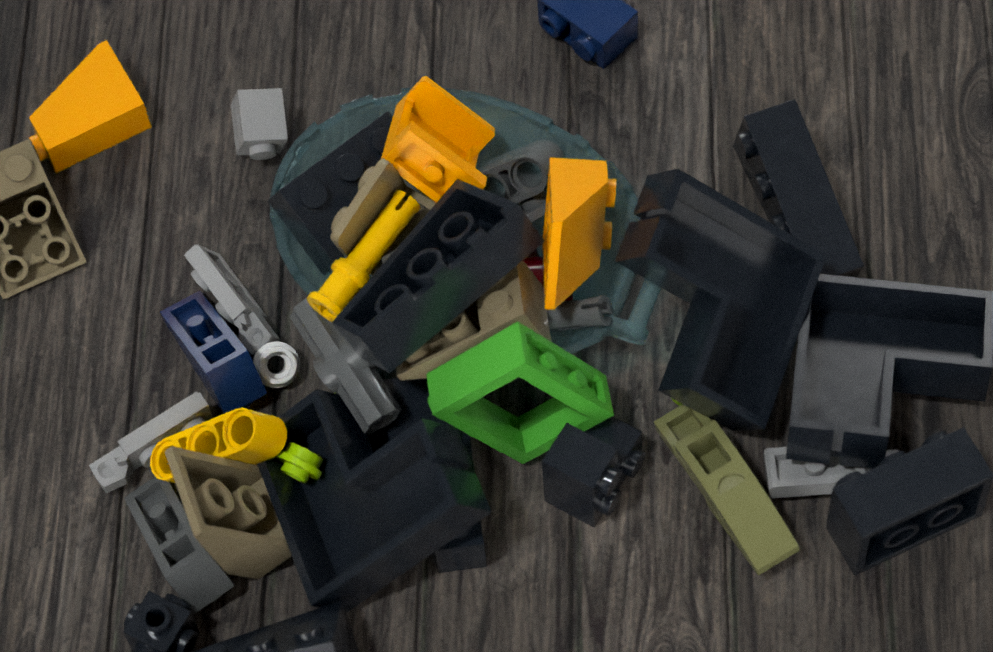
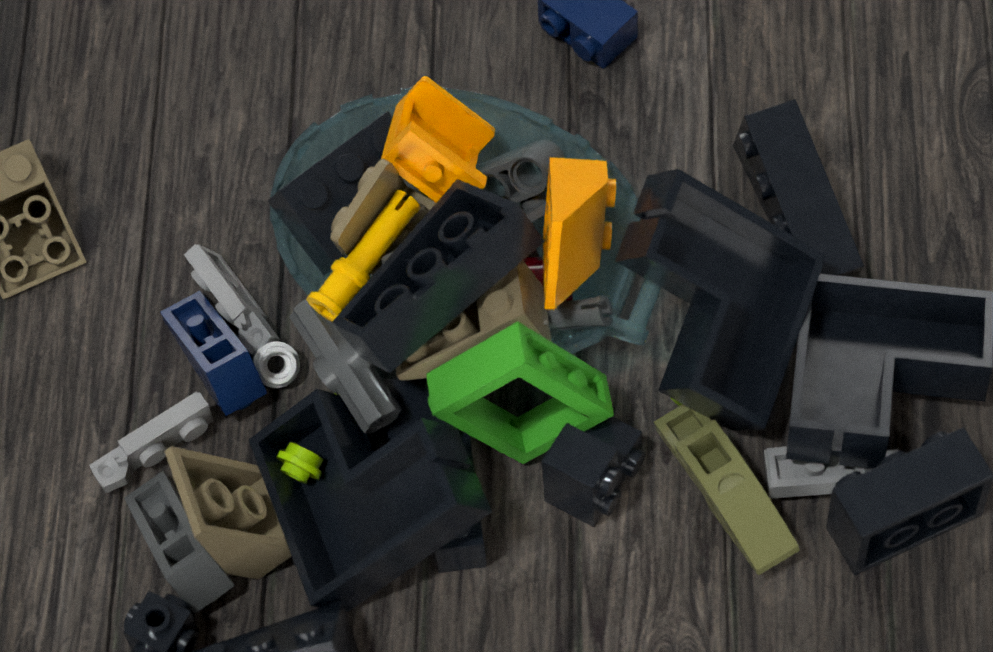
light orange slope [28,40,151,173] -> none
yellow beam [150,408,287,483] -> none
light grey brick [231,88,288,160] -> none

